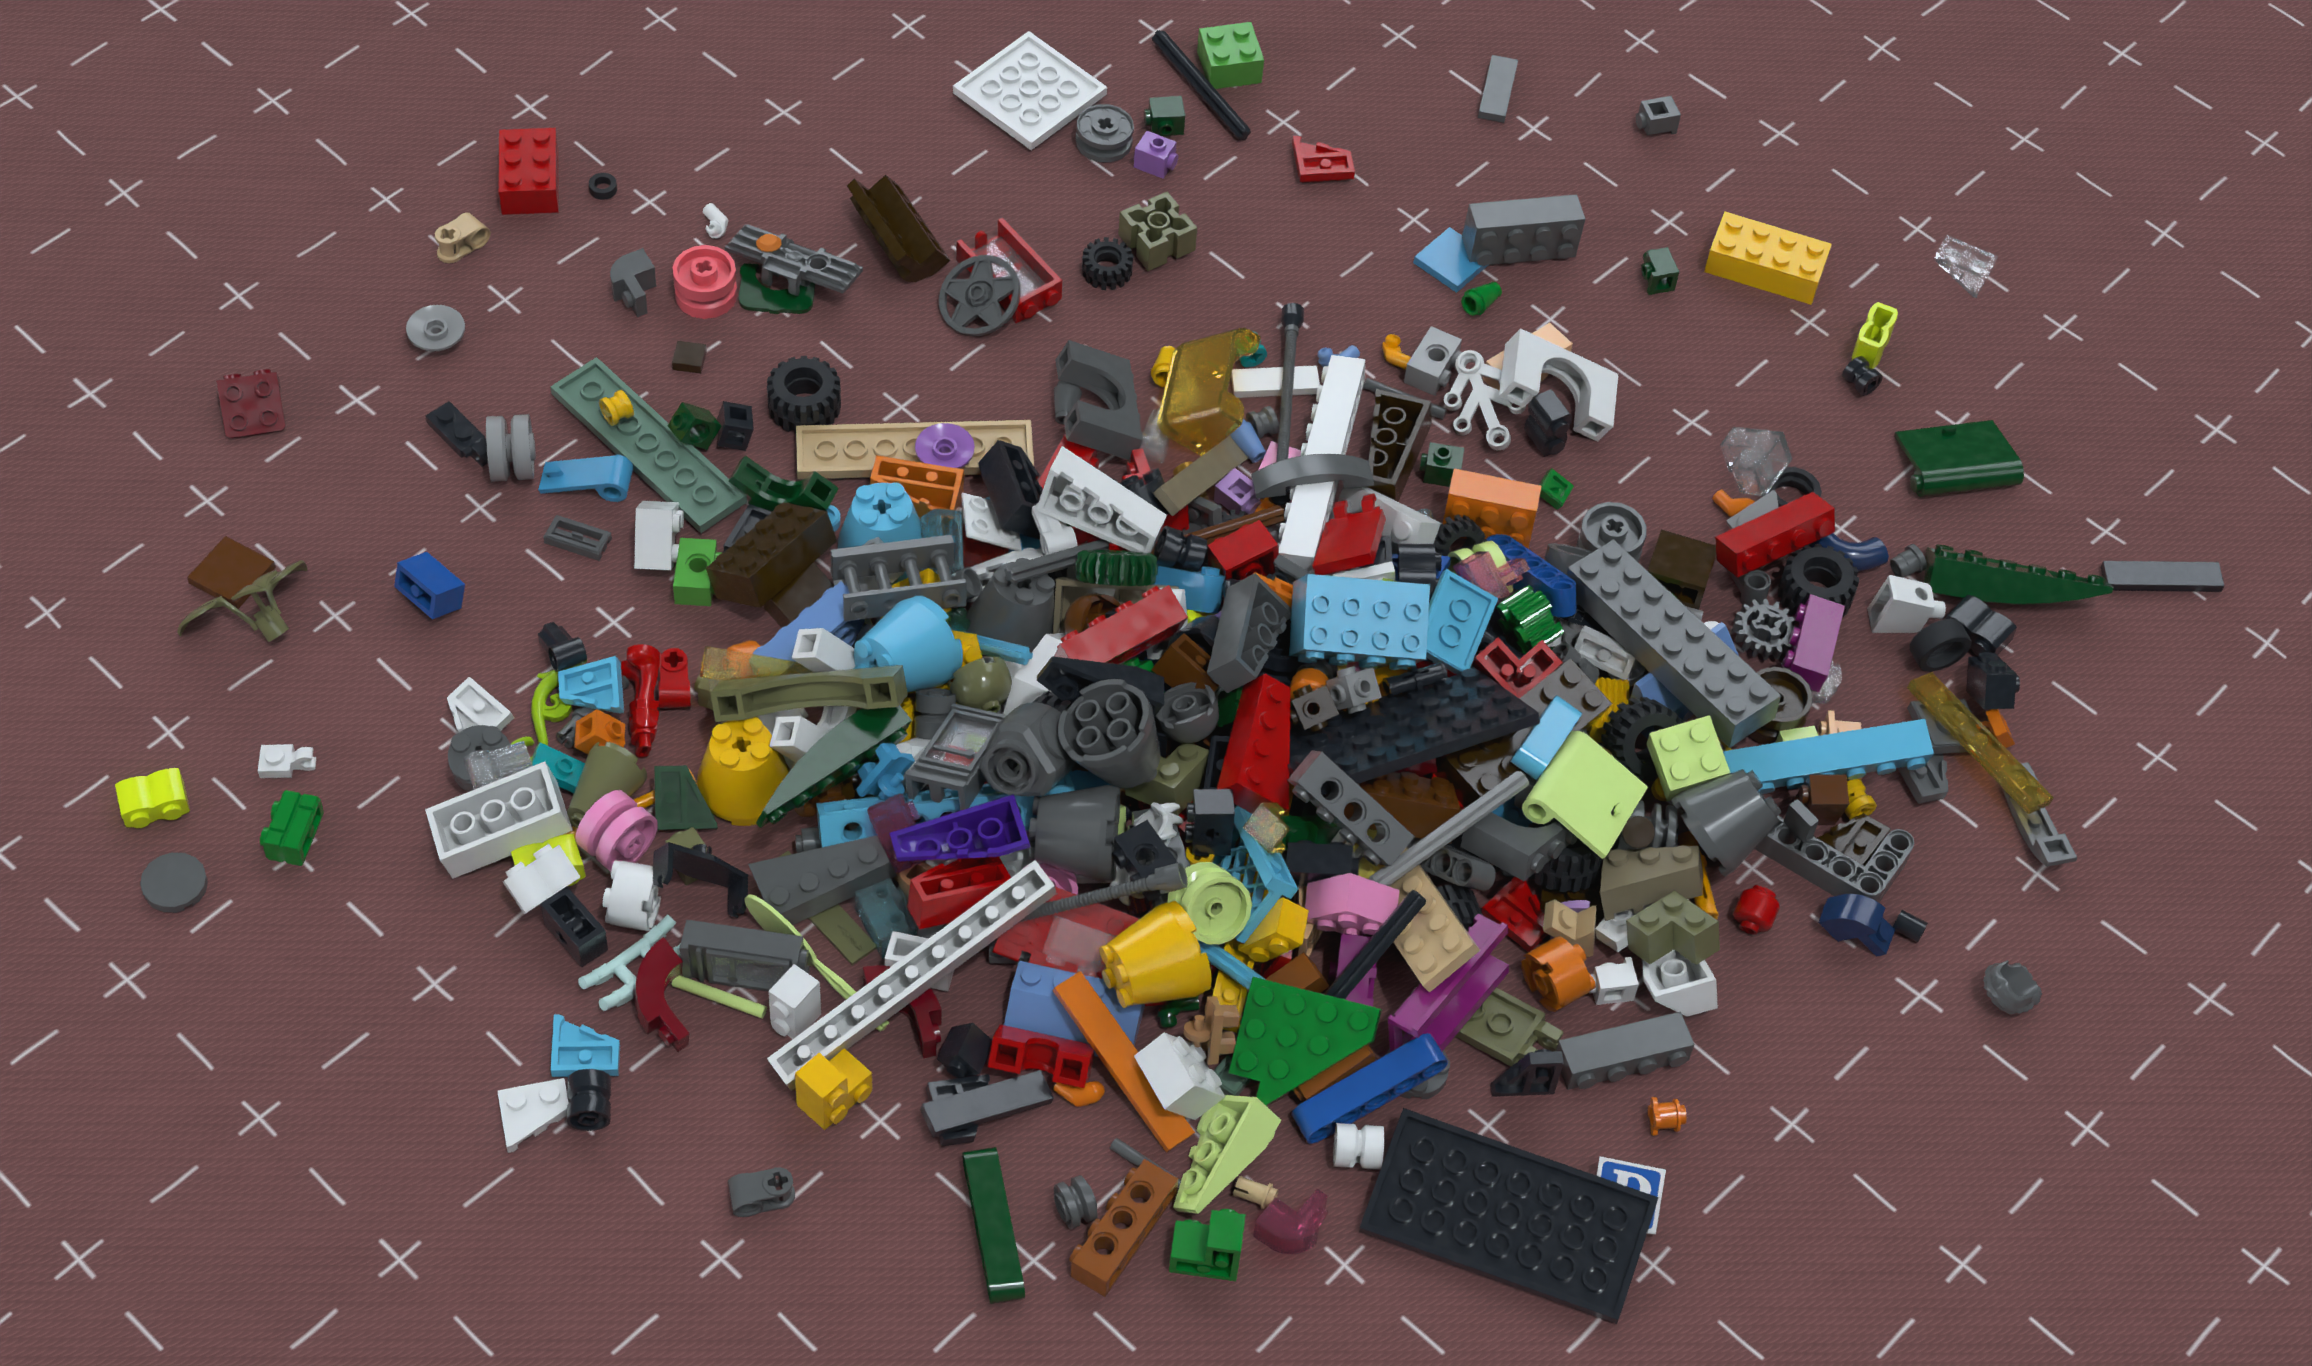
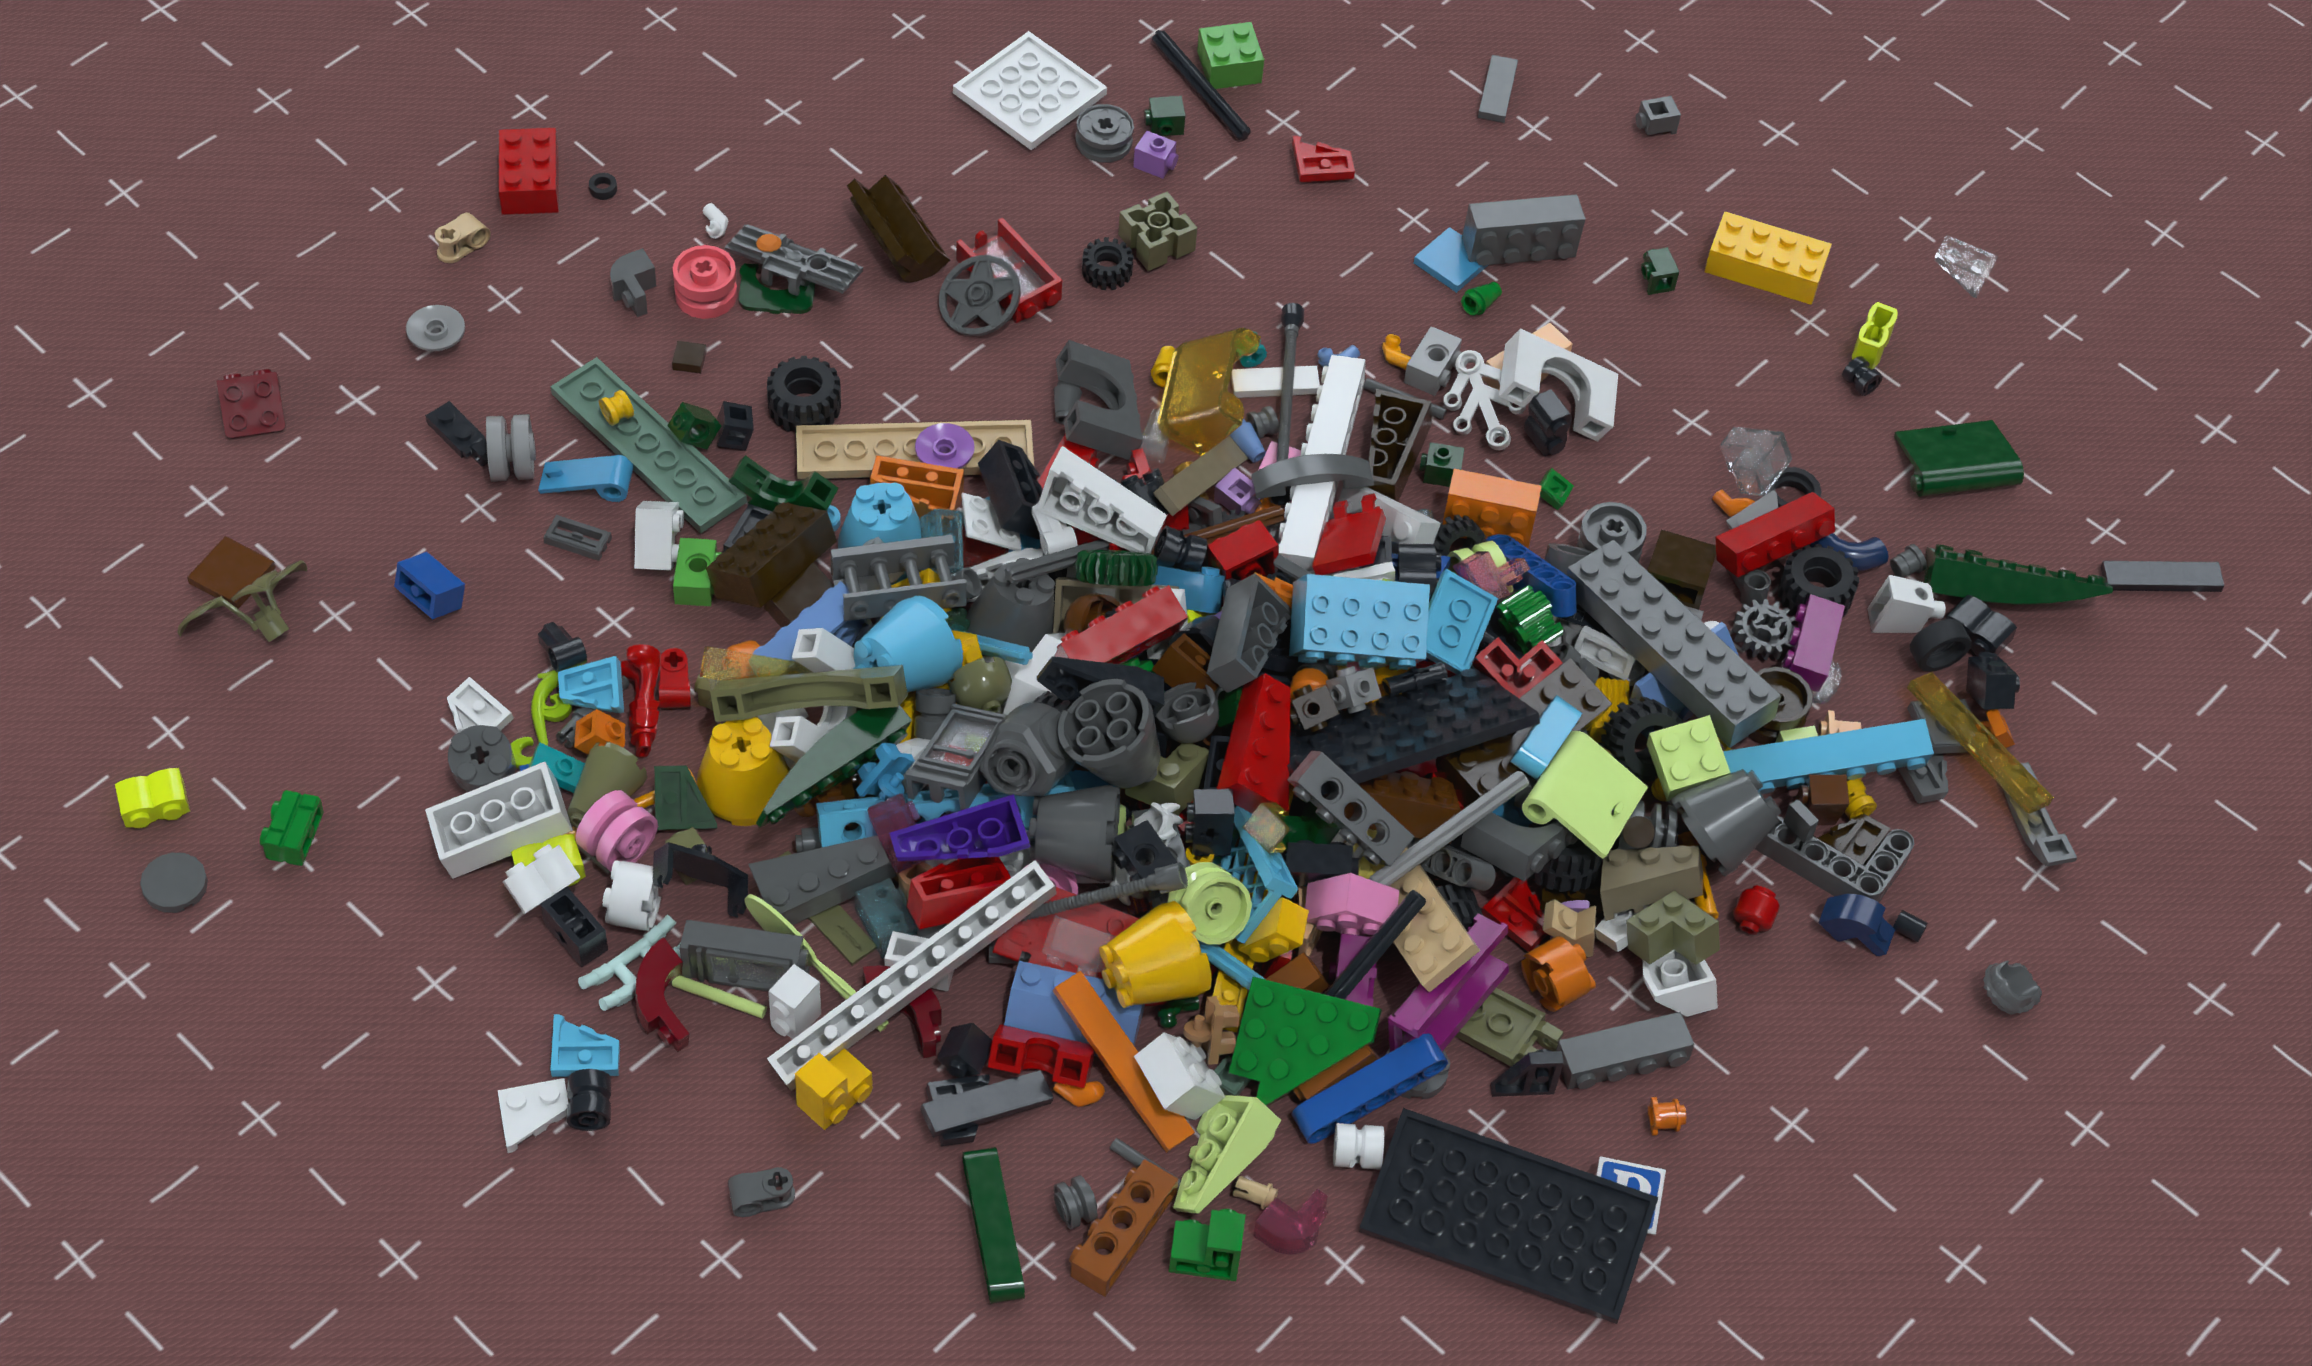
white plate [258,744,316,778] -> none
clear piece [463,741,533,790] -> none
white brick [1589,957,1639,1005] -> none

